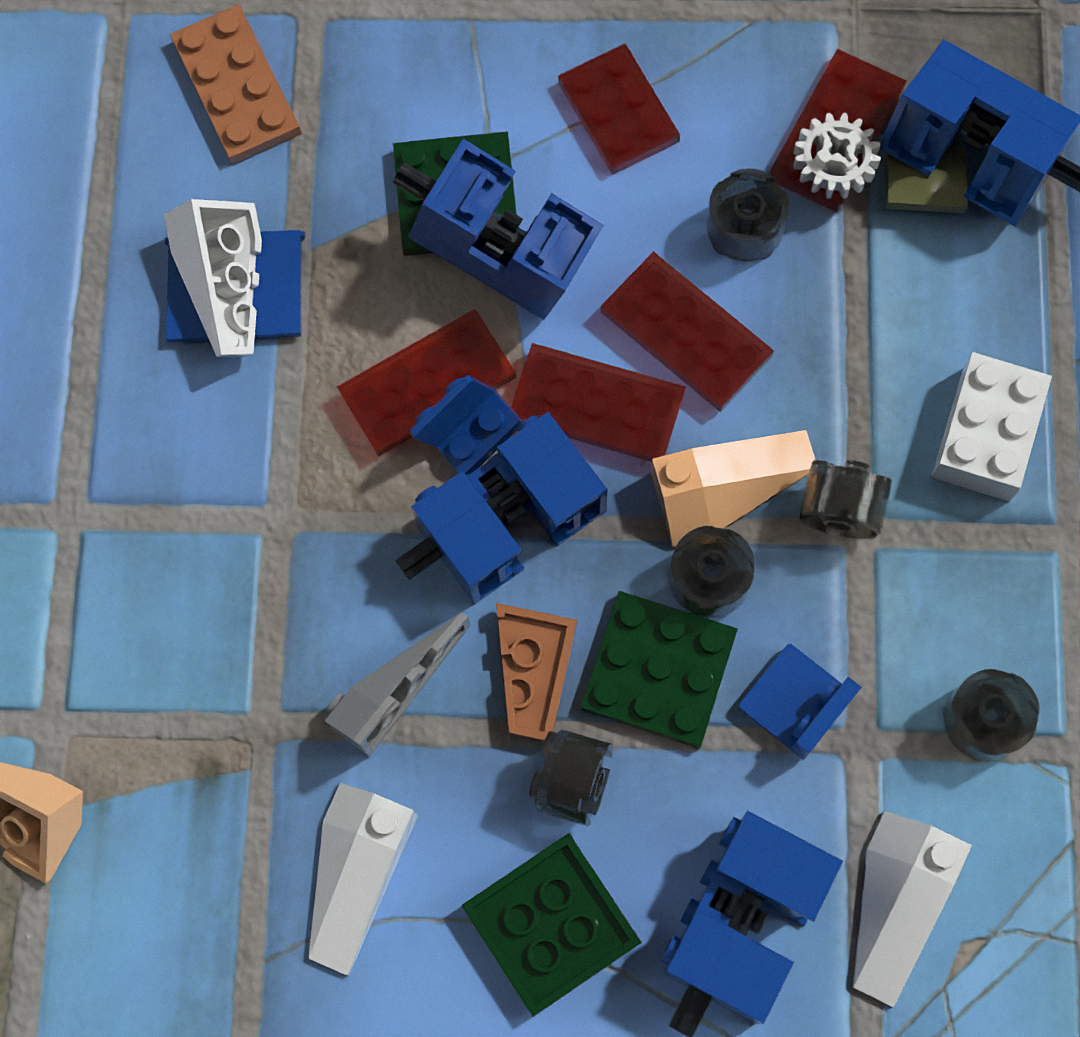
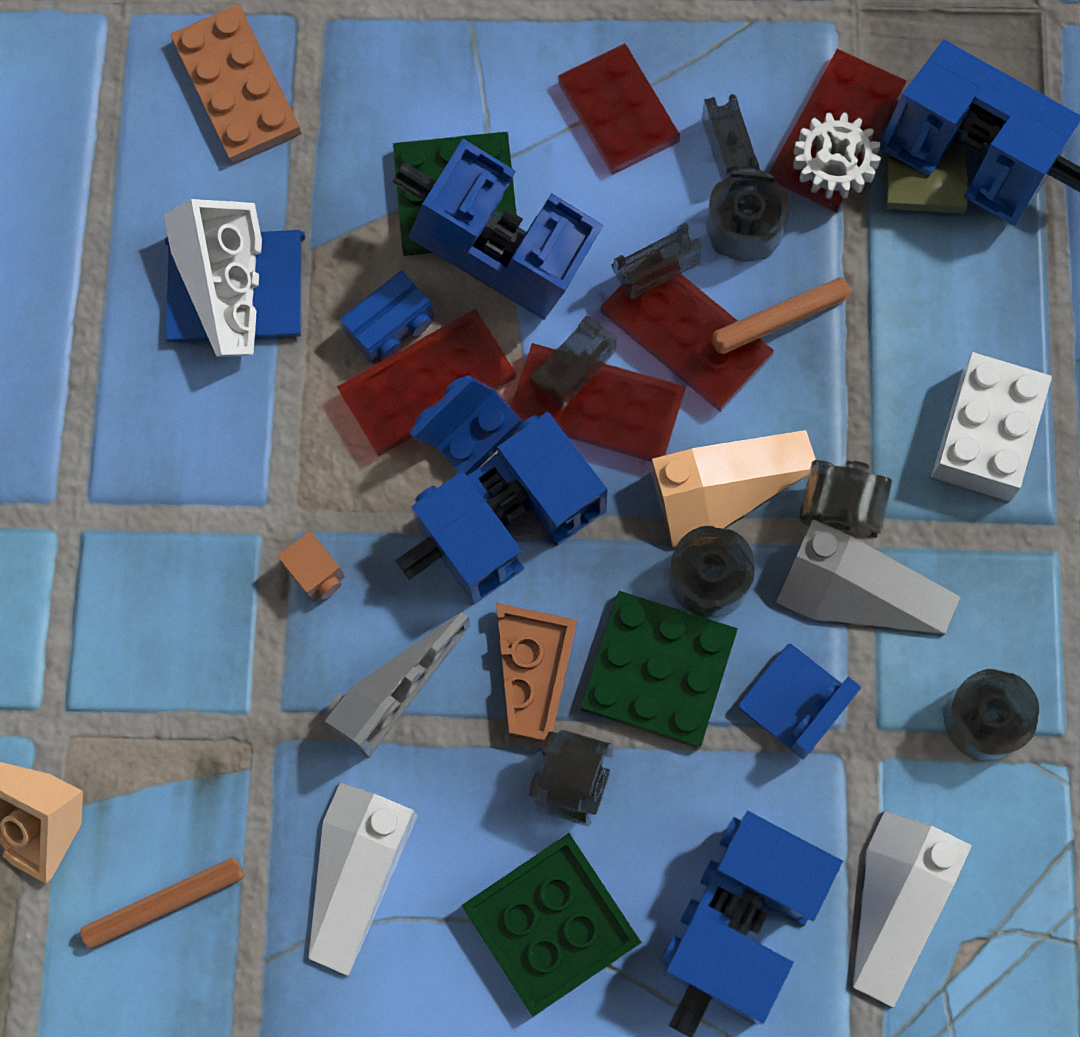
none -> nougat axle [80,858,244,949]
none -> nougat brick [277,530,345,602]
none -> blue brick [339,271,434,364]
none -> clear smoke hinge [530,315,617,408]
none -> clear smoke hinge [611,222,703,300]
none -> clear smoke hinge [702,94,761,187]
none -> nougat axle [711,277,851,354]
none -> light grey wedge [775,520,961,636]

